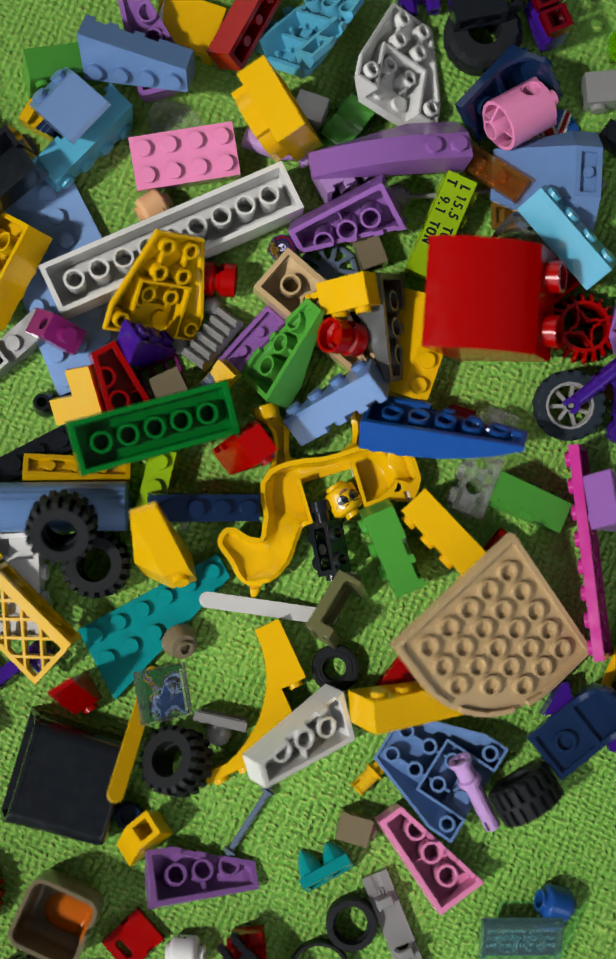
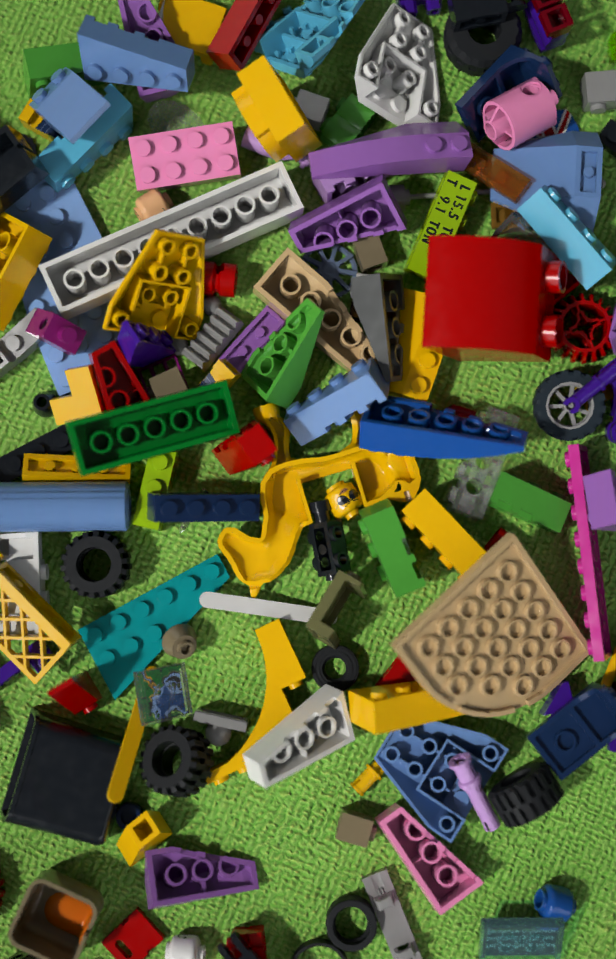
black tyre [24,489,98,565] -> none
yellow wedge [129,501,197,589] -> none
sand blue axle [224,787,274,857] -> none
tile [269,235,295,261] -> none
teal tile [298,842,355,893] -> none
yellow hinge [304,271,381,319] -> none
red wheel [317,317,368,357] -> none

